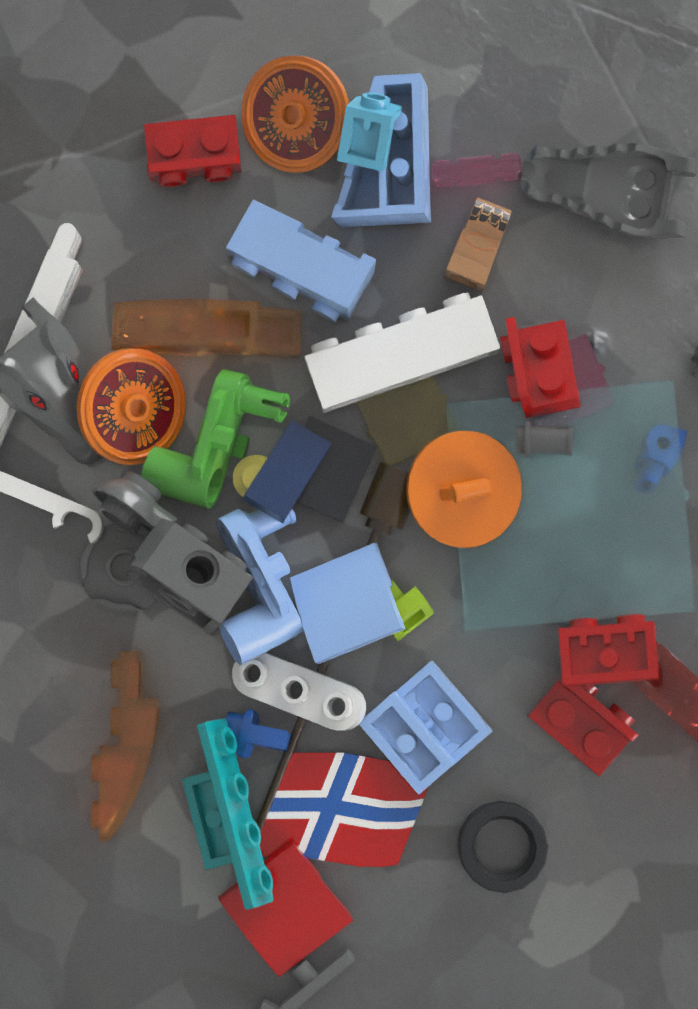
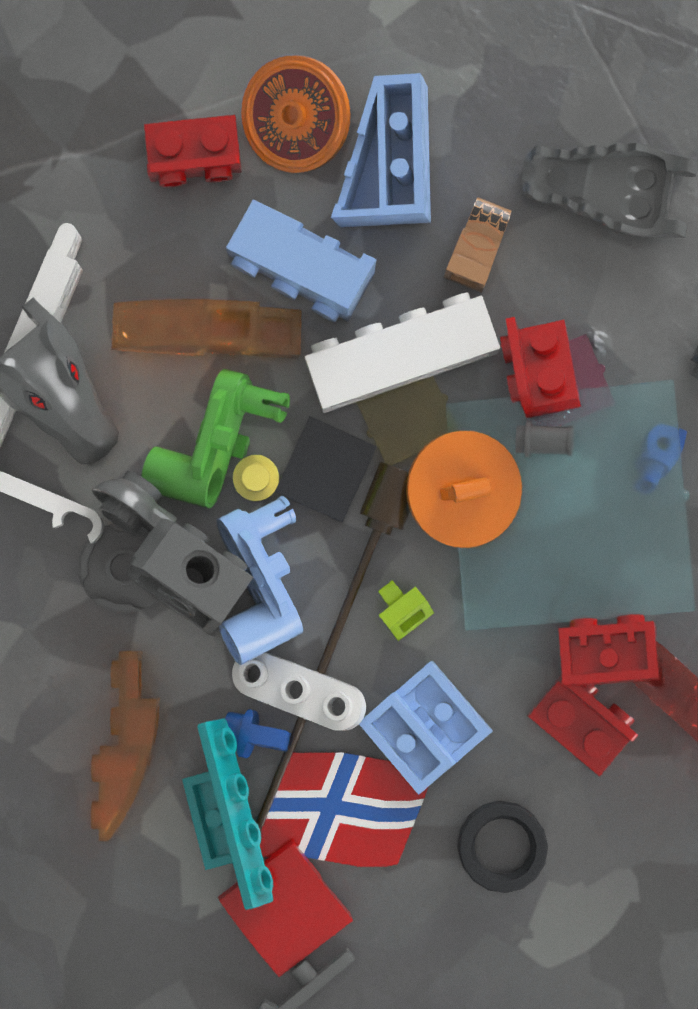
orange shield [77,348,186,465] -> none
dark blue tile [243,420,332,523] -> none
light blue slope [290,543,405,664] -> none
medium azure bracket [337,92,402,171] -> none
clear pink axle [431,153,522,188] -> none

